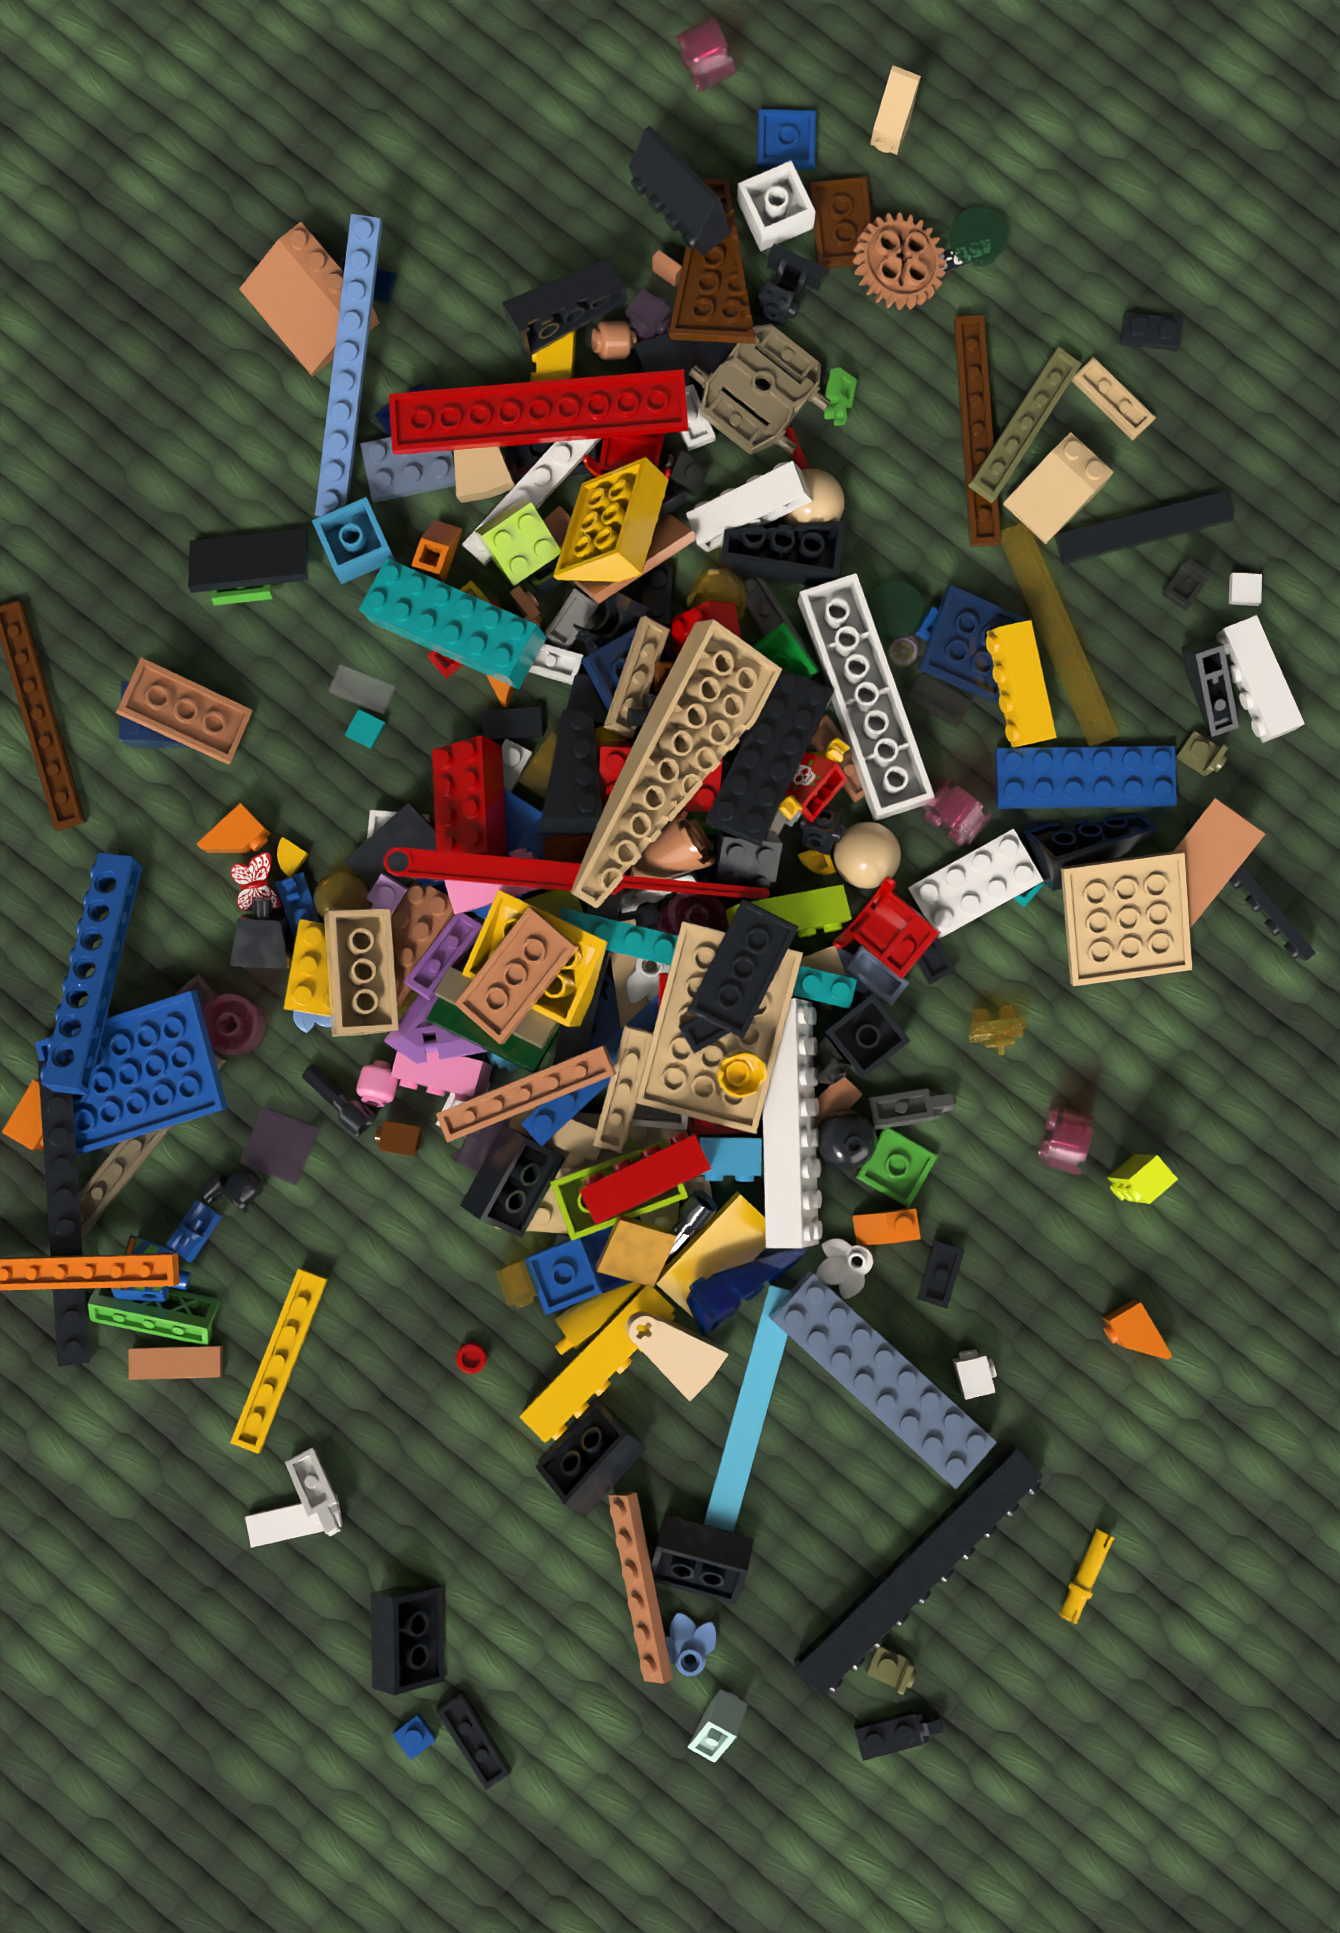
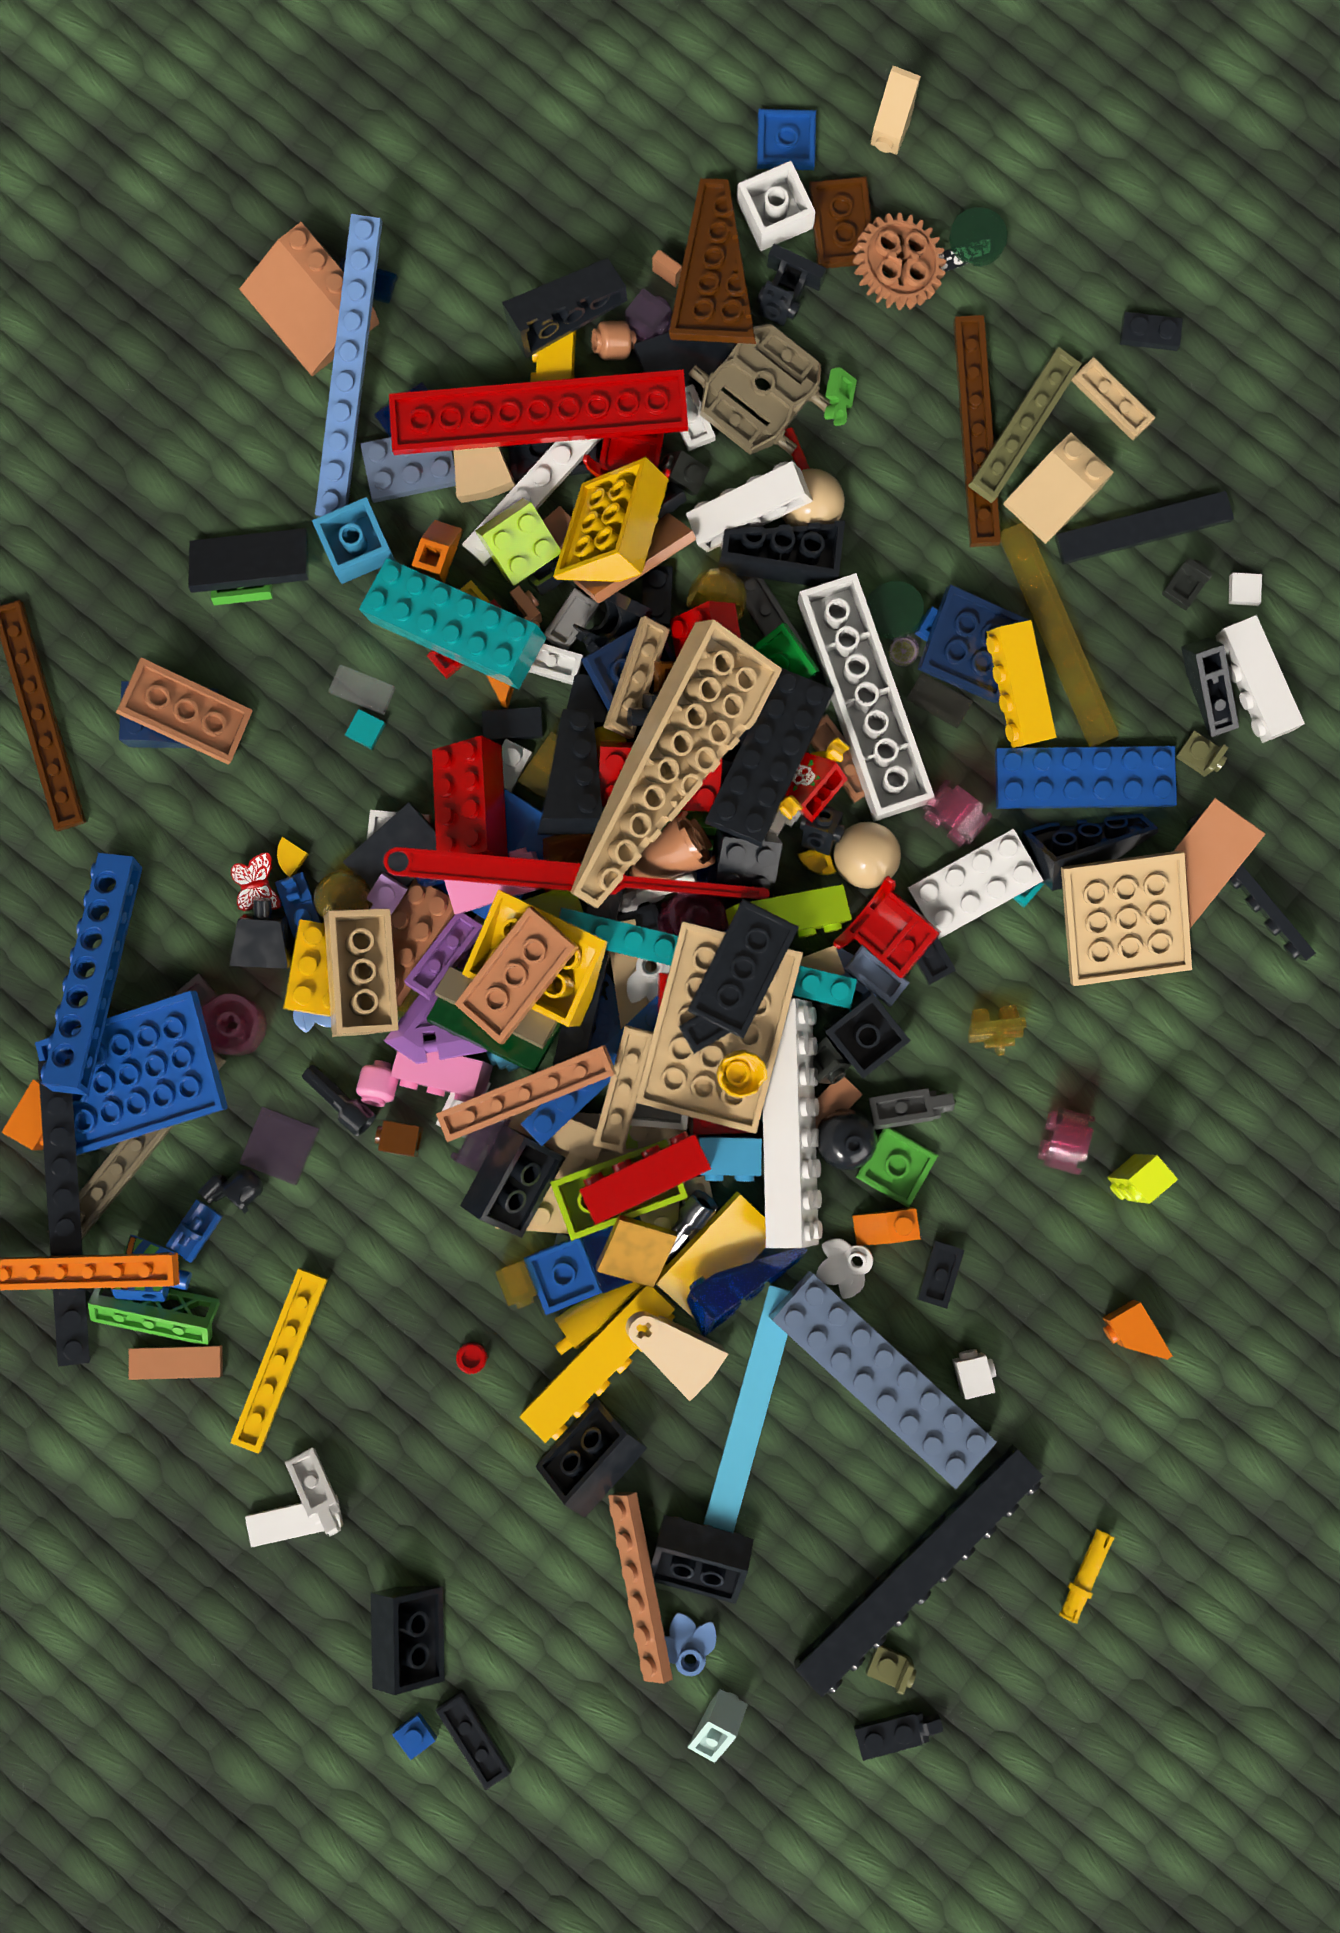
orange slope [196,803,271,854] -> none
black slope [629,125,730,256] -> none
clear pink brick [676,17,736,93] -> none

